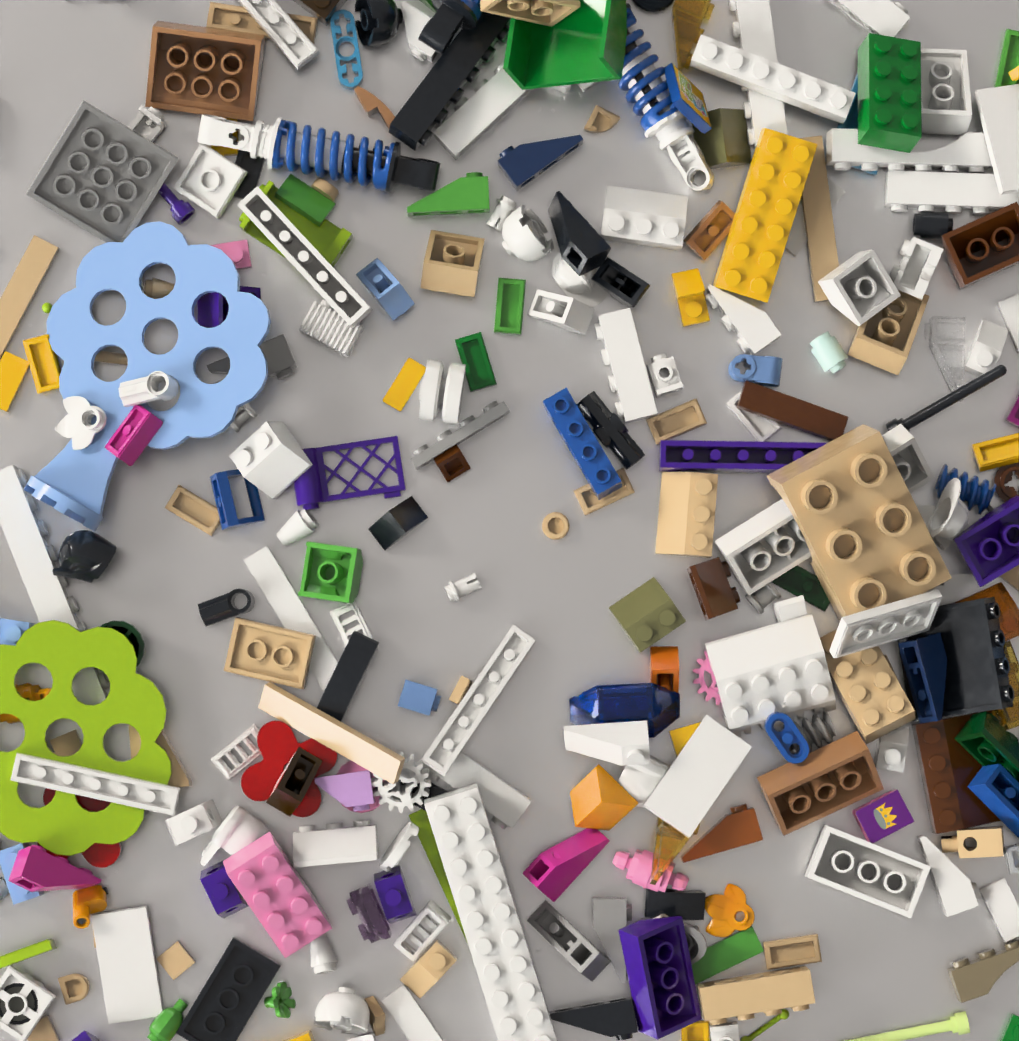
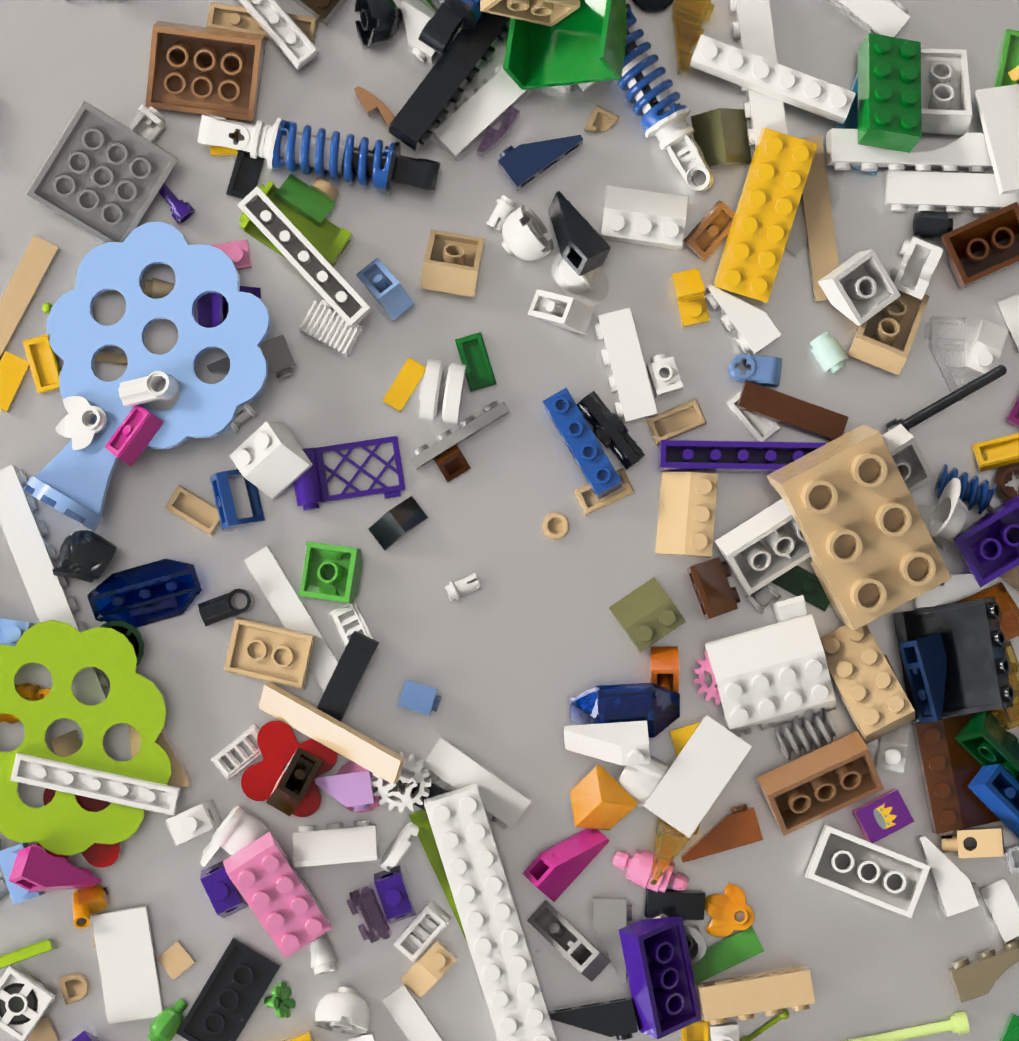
white tile [173,143,248,218] -> none
white cone [276,509,318,546] -> none
dark azure beam [330,10,363,90] -> none
tan tile [364,996,385,1036] -> none
bright green slope [407,172,490,217] -> none
white plate [421,625,535,776] -> none
tan tile [449,675,472,705] -> none
bright green tile [494,278,526,335] -> none
black slope [591,257,650,308] -> none
tile [664,63,712,134] -> none
tan tile [763,934,822,970] -> none
blue plate [765,712,809,764] -> none
white tile [829,589,943,658] -> none
none -> clear blue wedge [87,559,202,627]
none -> clear purple slope [477,106,520,157]

